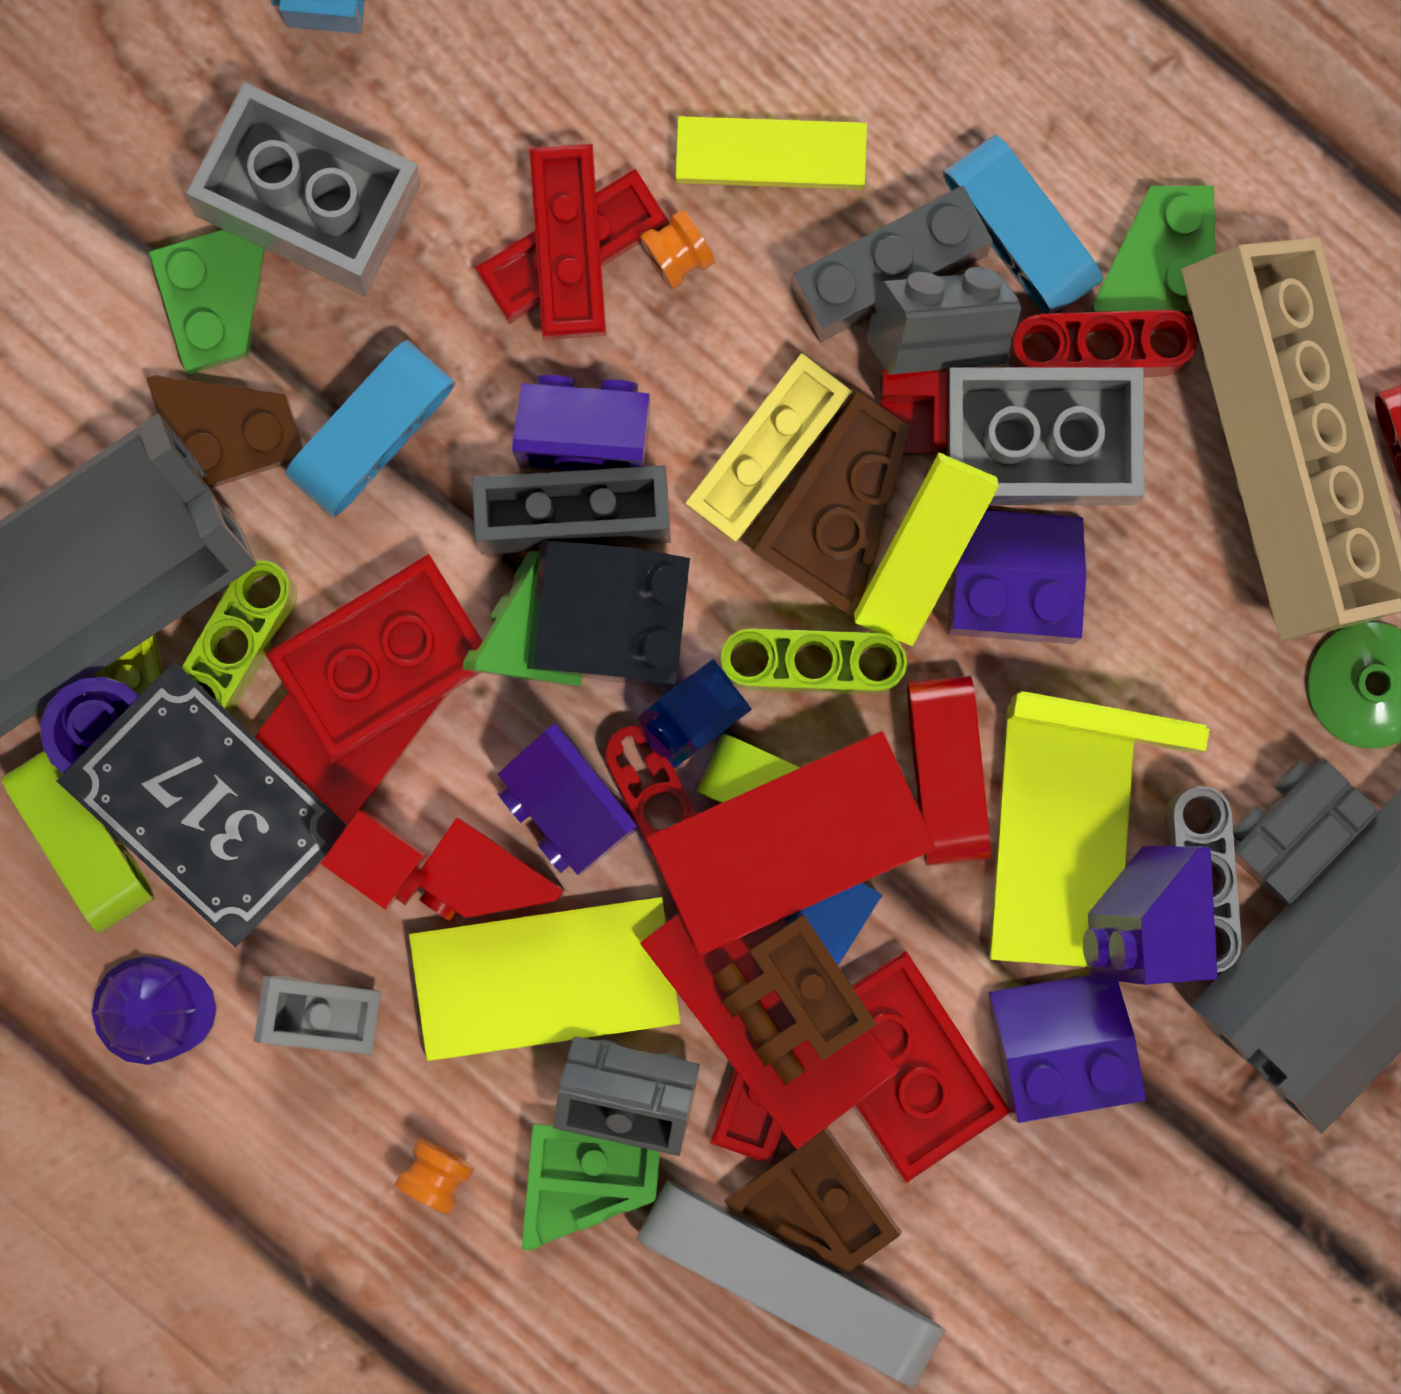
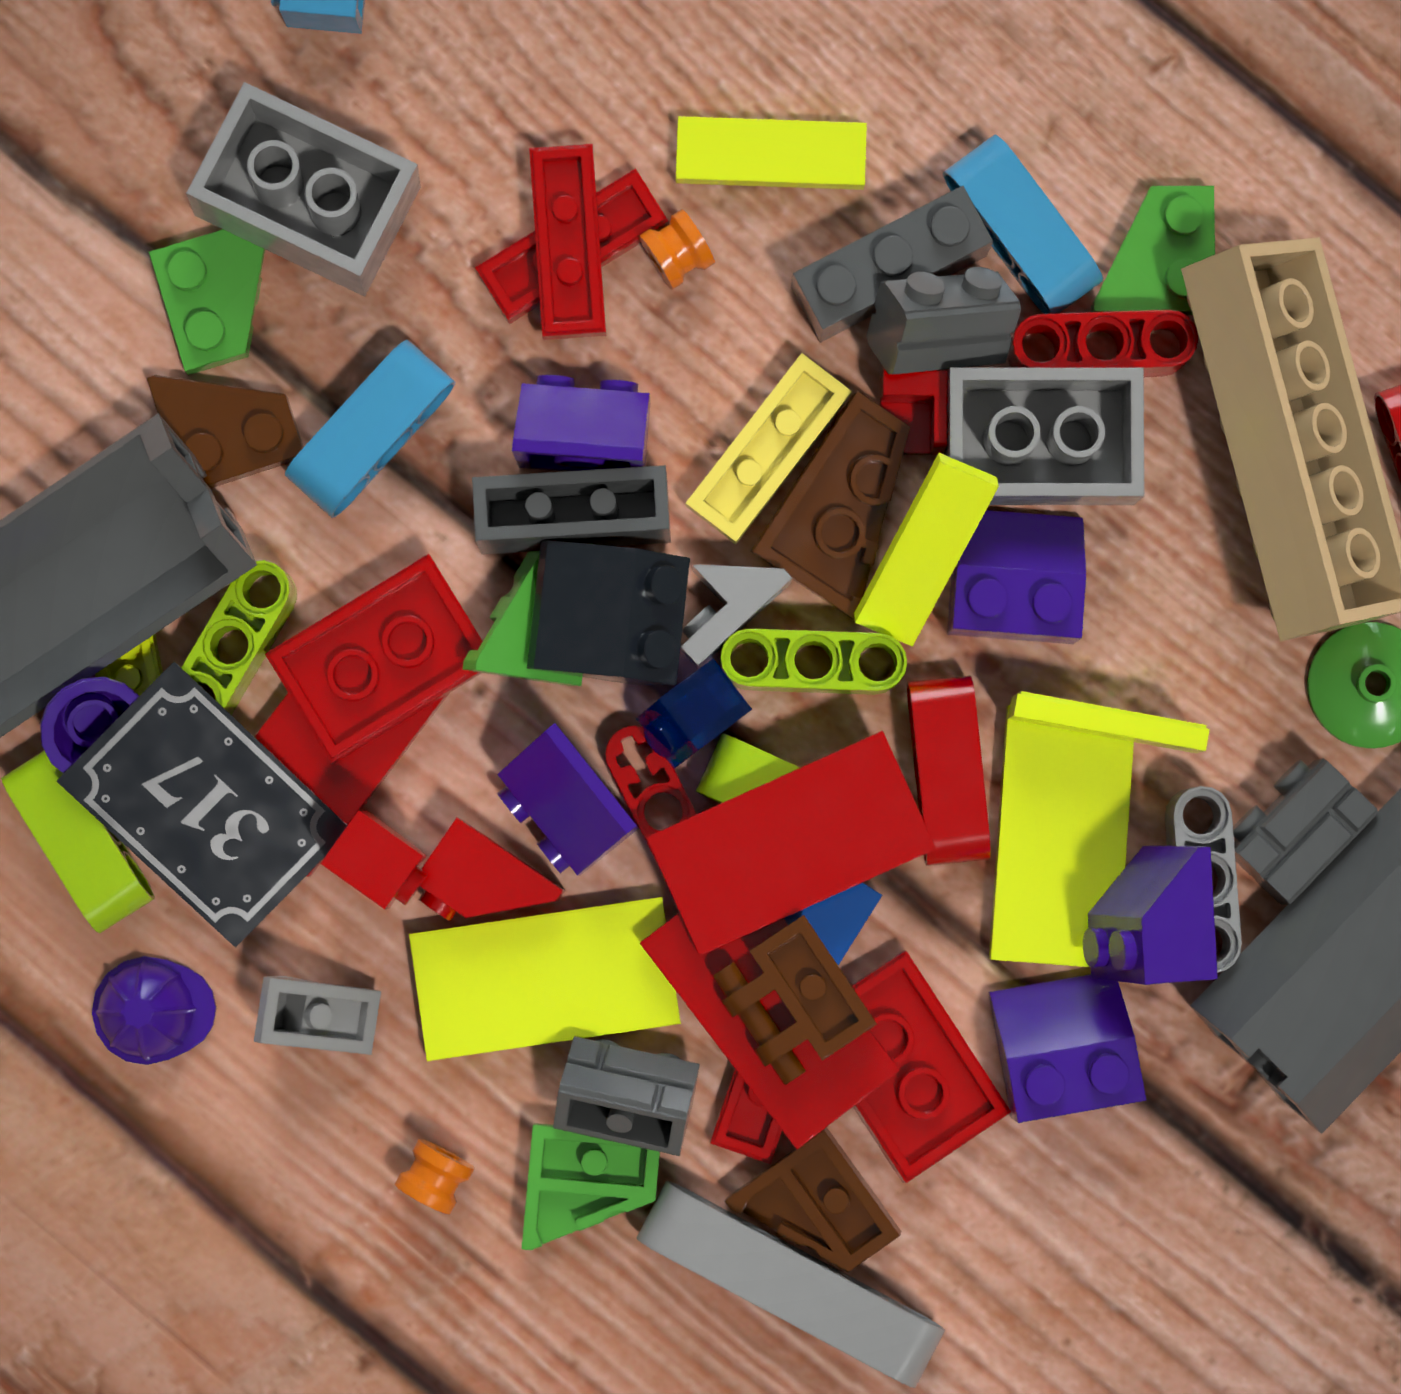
none -> light grey slope [681,565,792,669]

